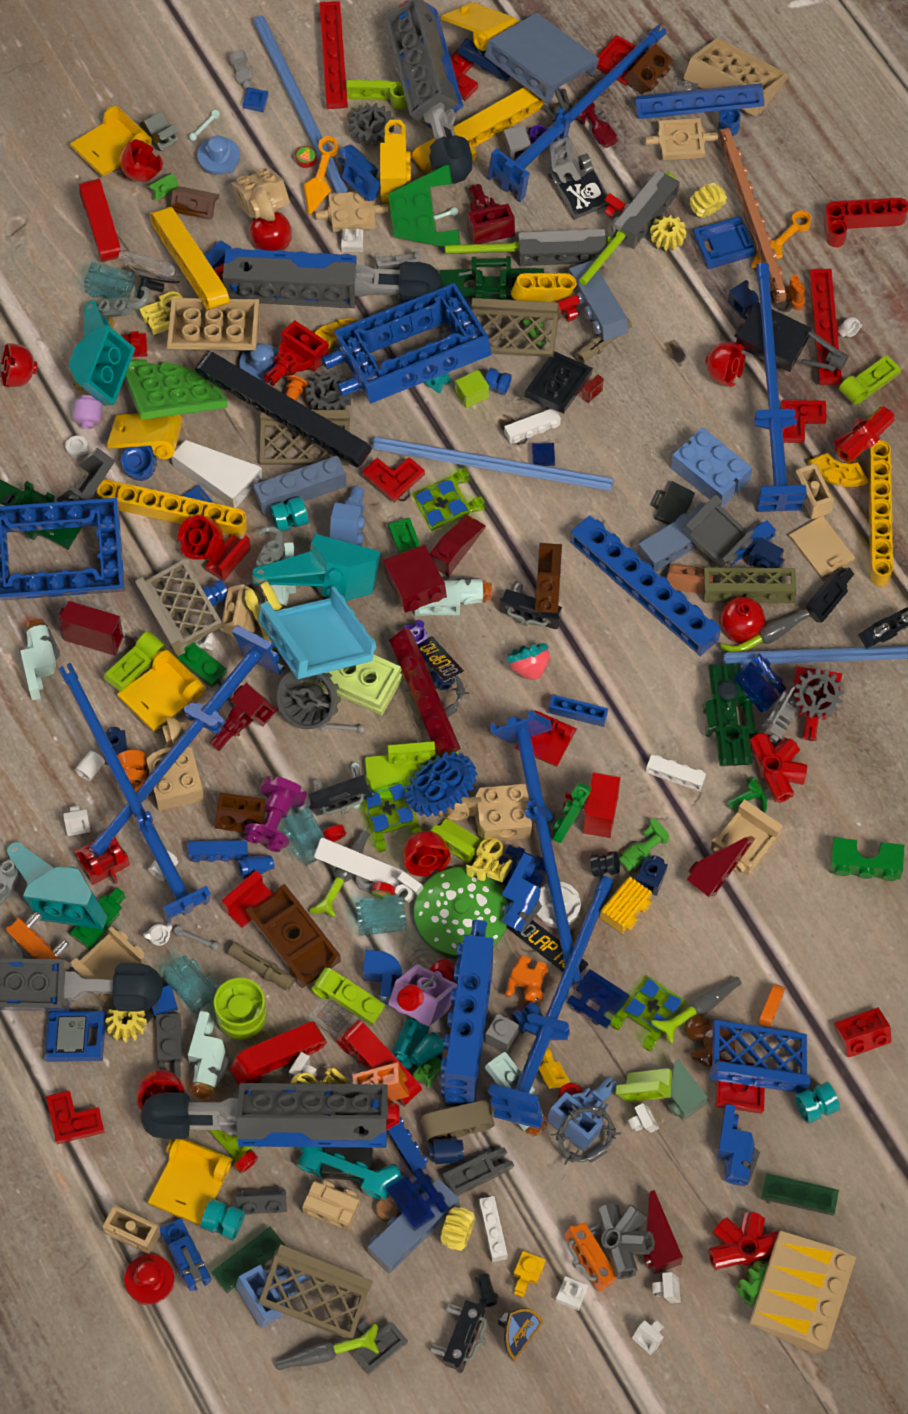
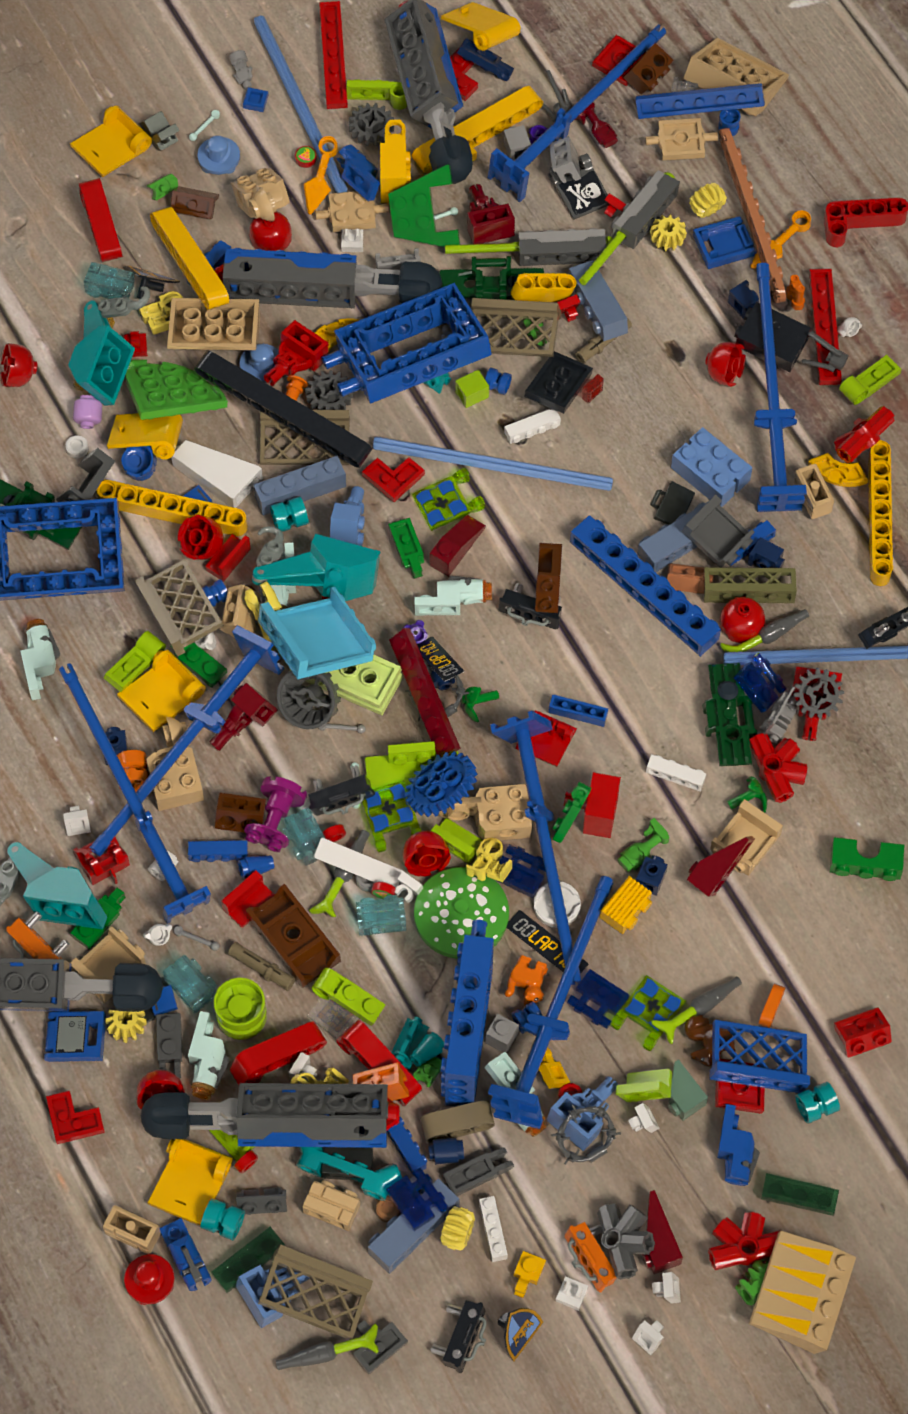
dark red brick [58,601,124,656] -> none
white piece [75,750,105,782] -> none
clear hinge [118,250,181,277] -> none
red cylinder [119,139,163,182] -> none
blue brick [363,950,402,1005] -> none
dark red brick [383,544,447,613] -> none
lavender brick [388,959,457,1026] -> none
black pin [474,1273,499,1308] -> none
sand blue panel [485,13,599,103] -> none
blue plate [501,853,542,932] -> none
coral hair [506,643,551,680] -> none
clear blue tile [532,443,555,466] -> none
black wheel [590,851,620,877] -> none
red plate [781,400,827,443] -> none
tan container [788,516,855,579] -> none
black hinge [805,567,854,623] -> none
none -> green plant [460,687,499,723]

